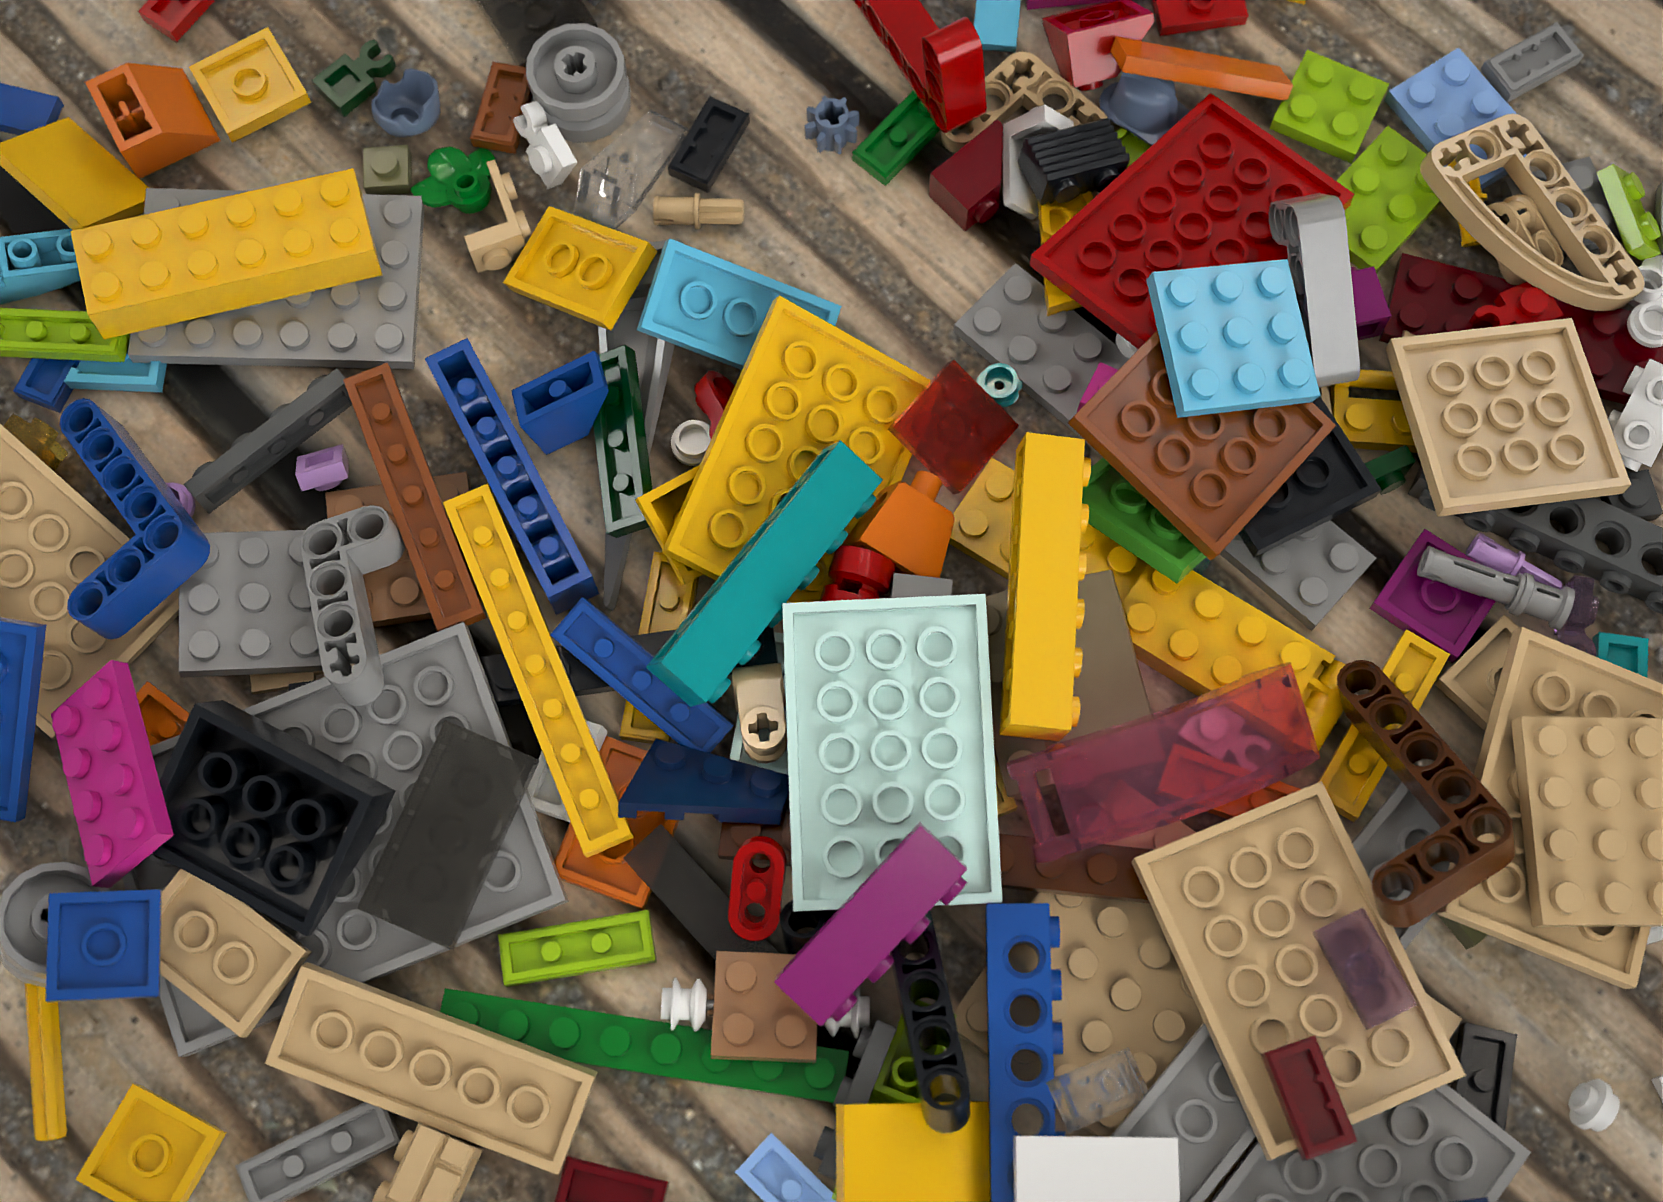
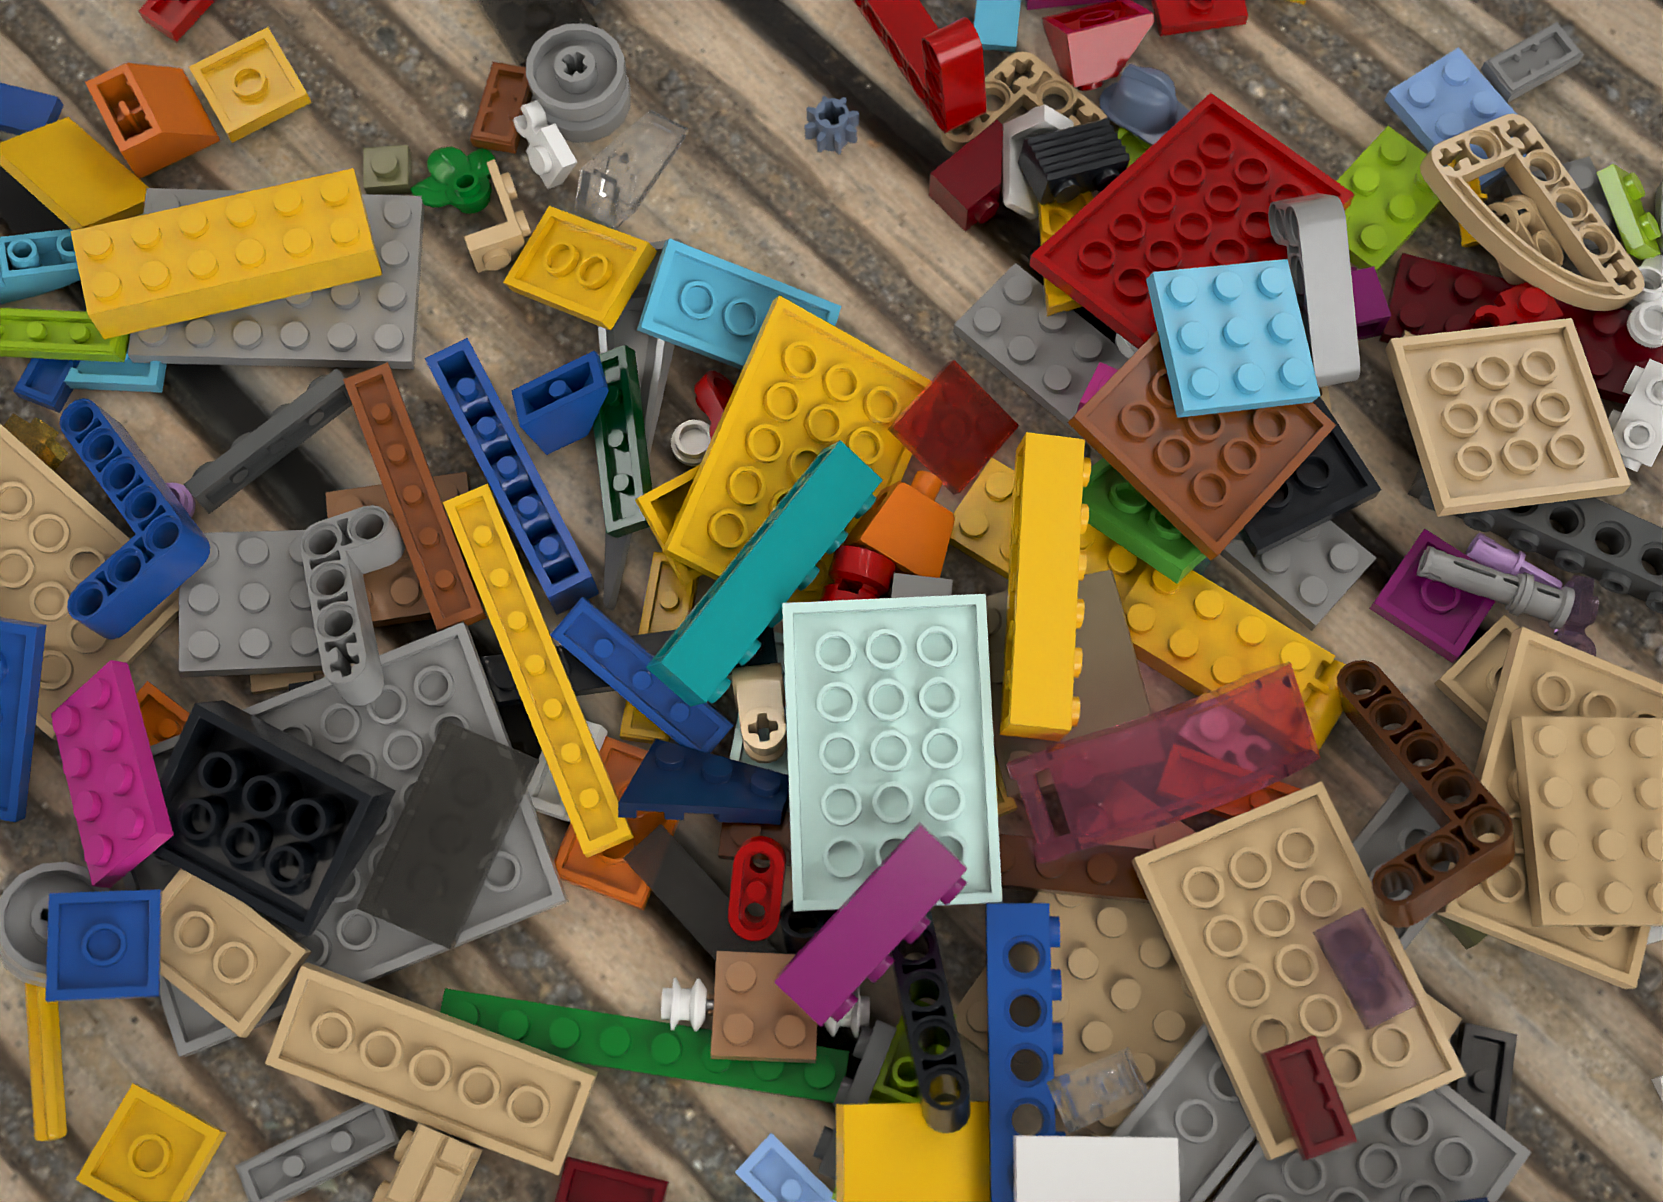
lavender plate [295,444,349,491] -> none
dark green plate [311,39,396,117] -> none
sand blue hair [371,69,440,138] -> none
lime tile [498,910,657,987] -> none
tan axle [653,193,745,229] -> none
black plate [668,96,750,193] -> none
green tile [852,90,940,186] -> none
teal plate [976,363,1023,407] -> none
orange tile [1111,37,1293,101] -> none
lime plate [1269,50,1390,164] -> none
yellow plate [1317,629,1450,822] -> none
yellow plate [1330,369,1417,453] -> none
dark green plate [1364,445,1416,495] -> none
white plate [1568,1079,1620,1132] -> none
teal plate [1592,632,1649,678] -> none
dark grey plate [1600,469,1663,521] -> none

